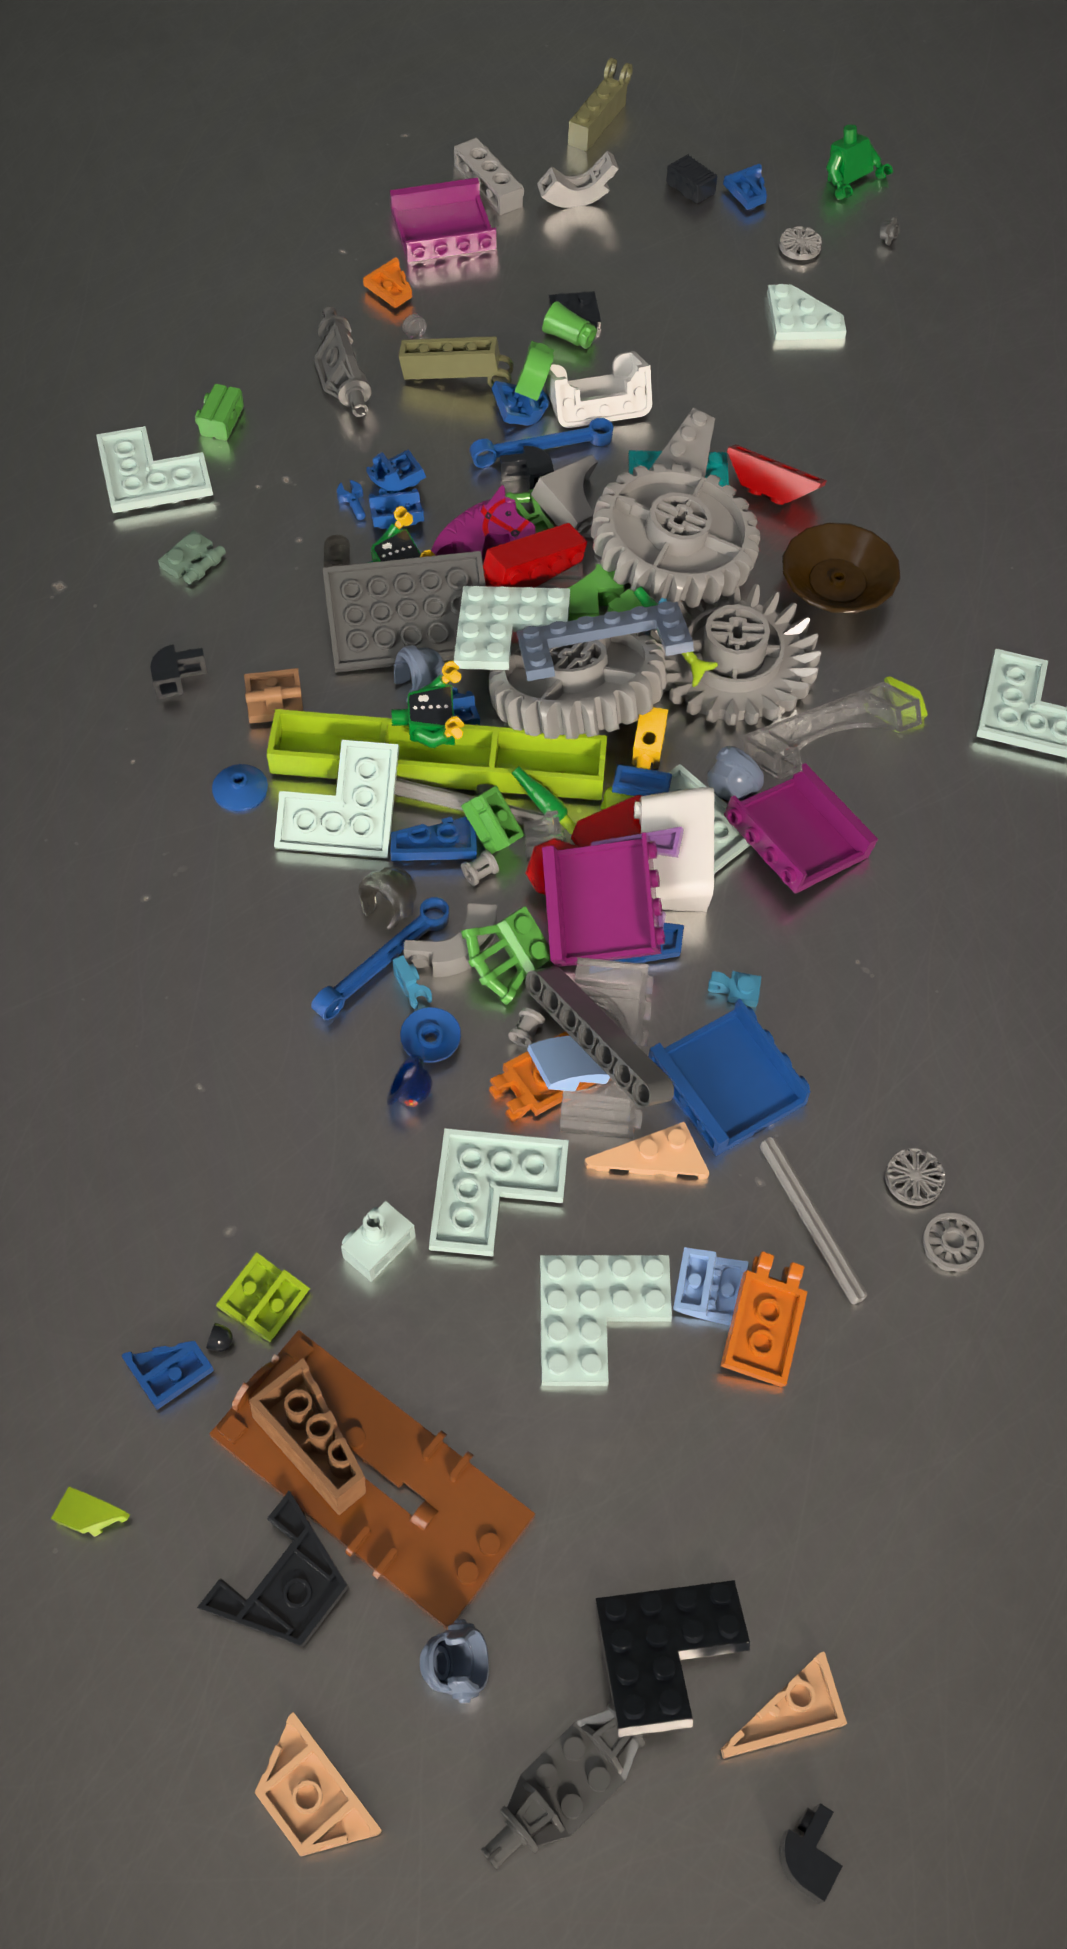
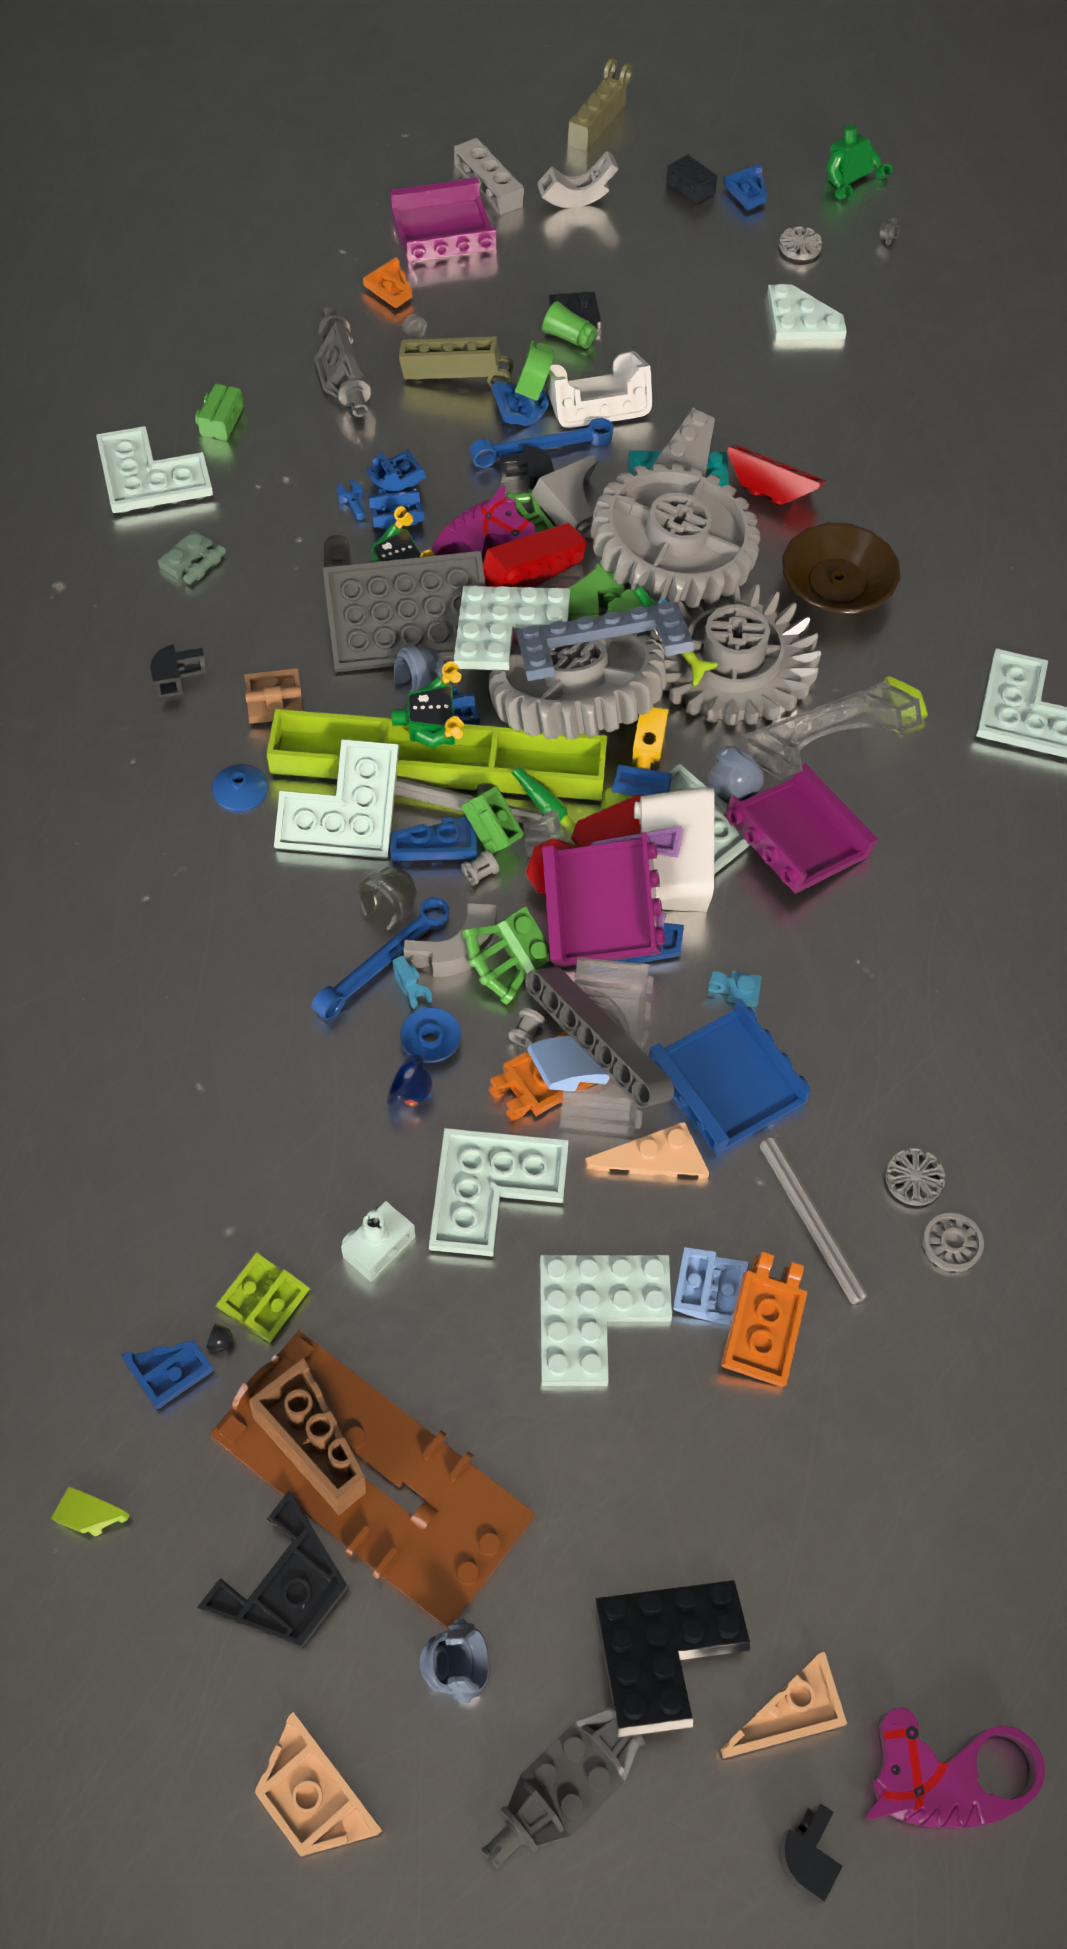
none -> magenta animal [865,1708,1045,1828]

